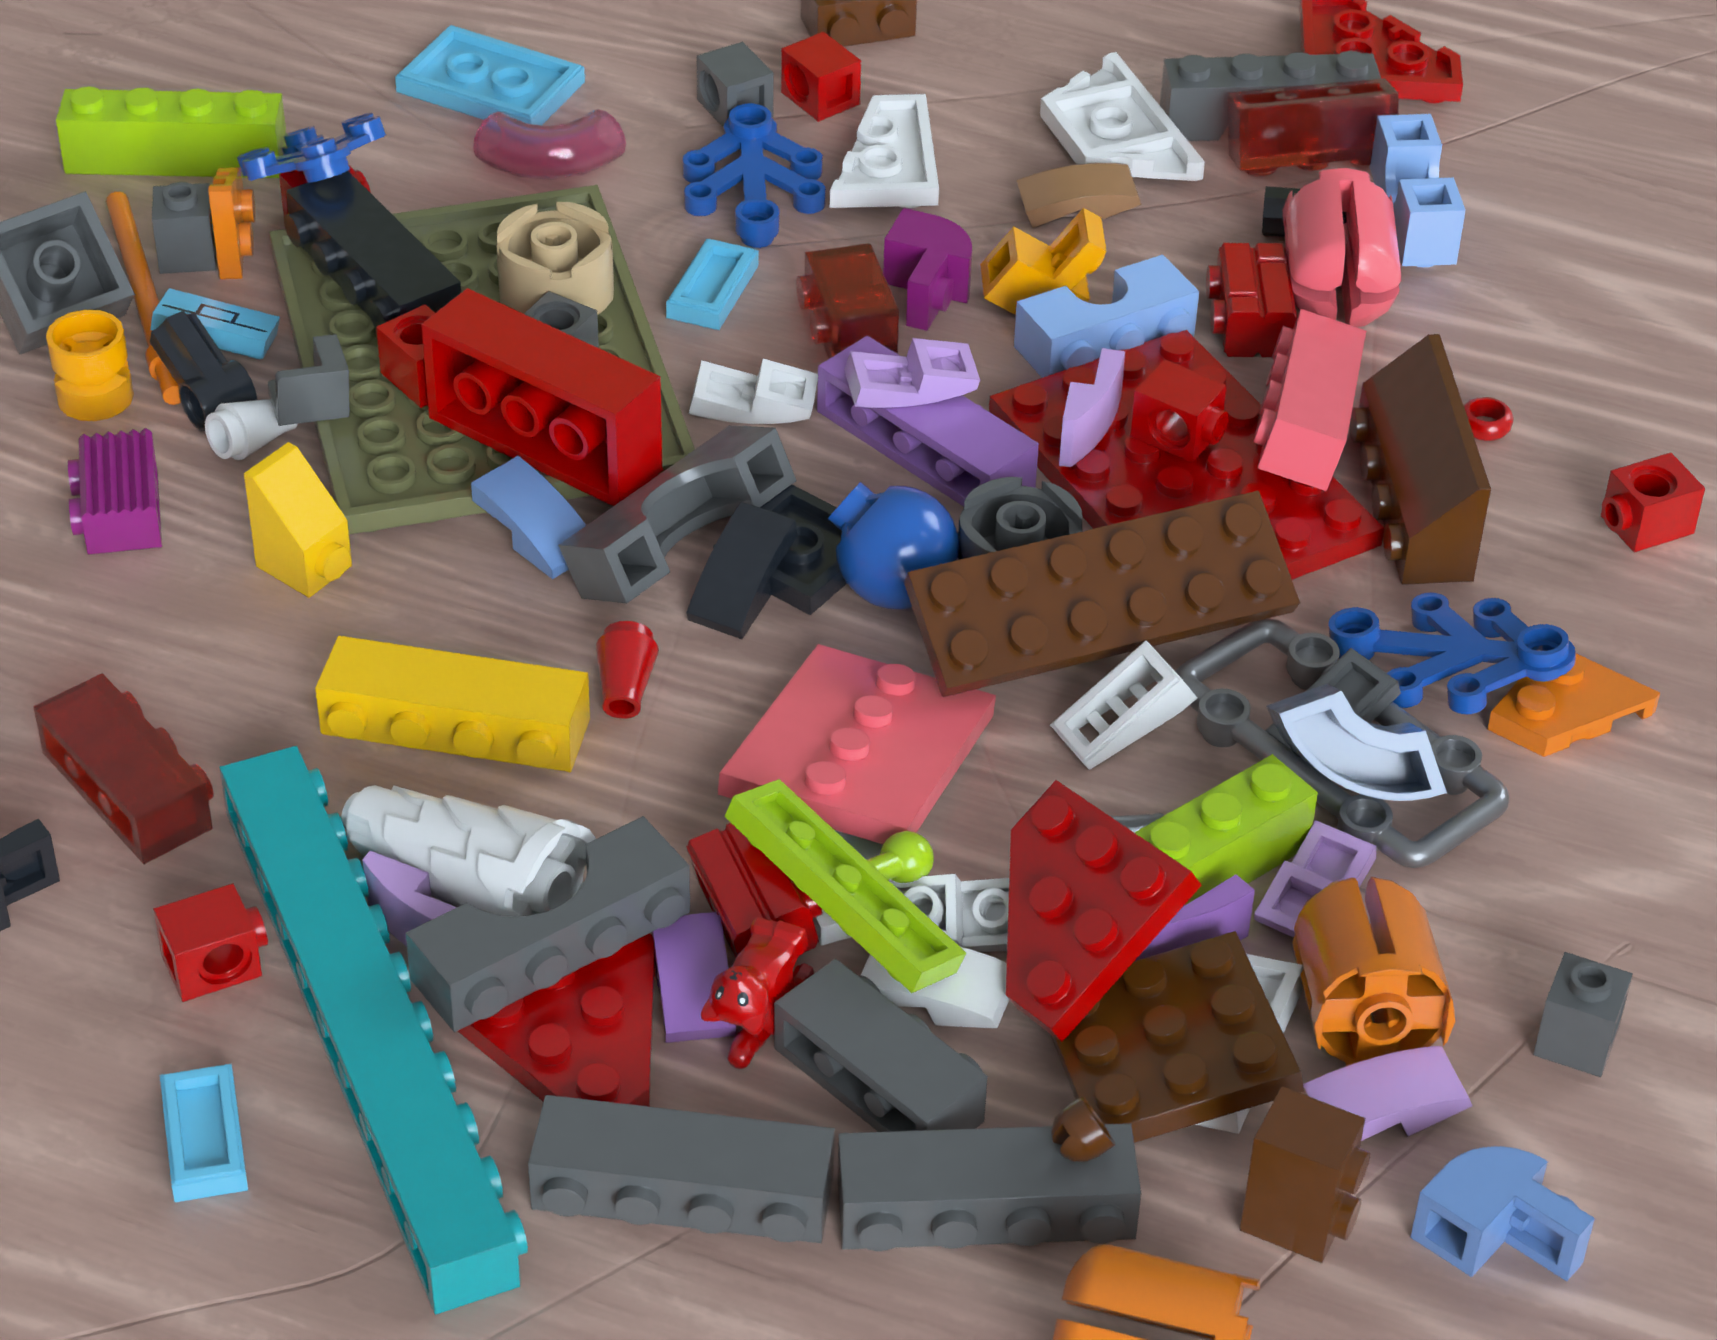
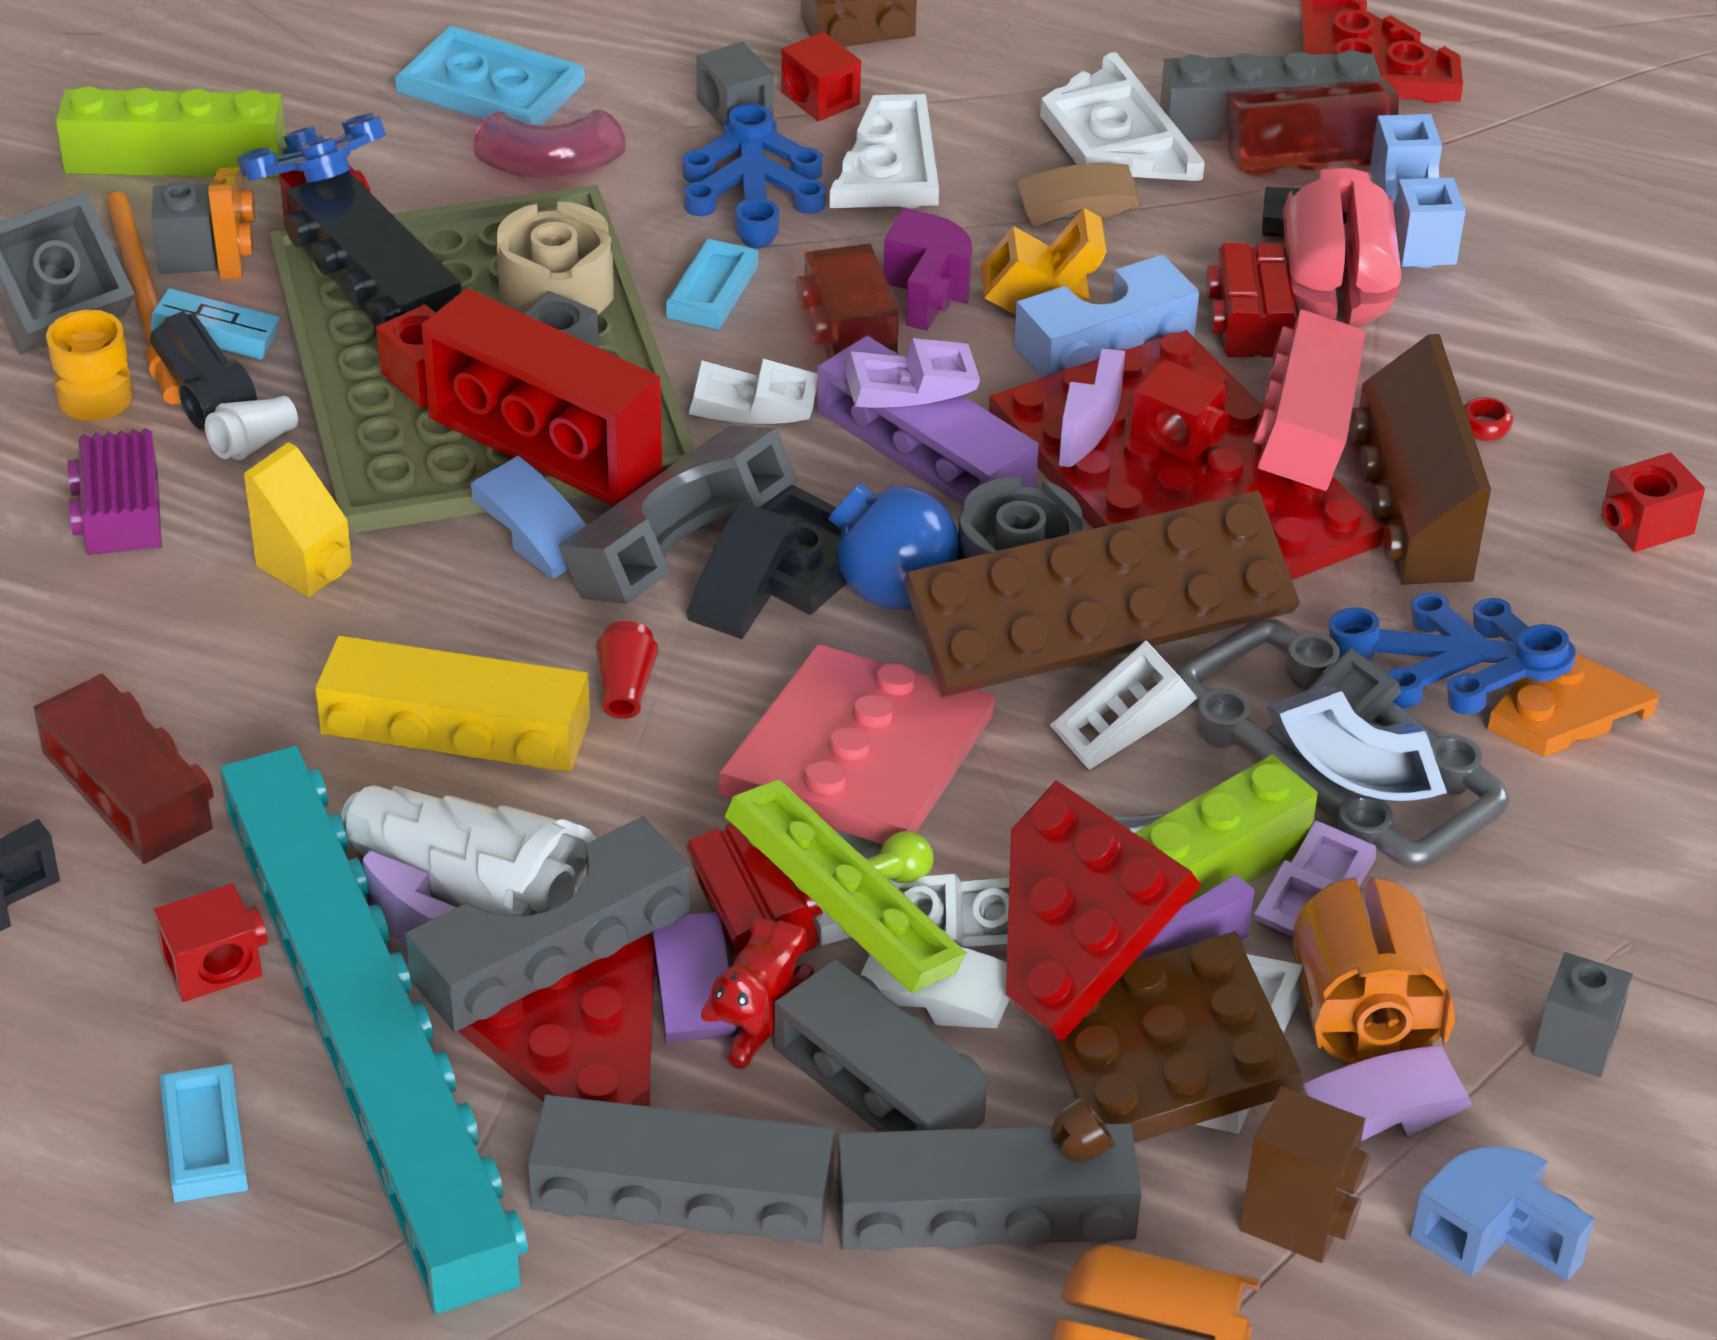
dark grey panel [268,334,350,426] -> none

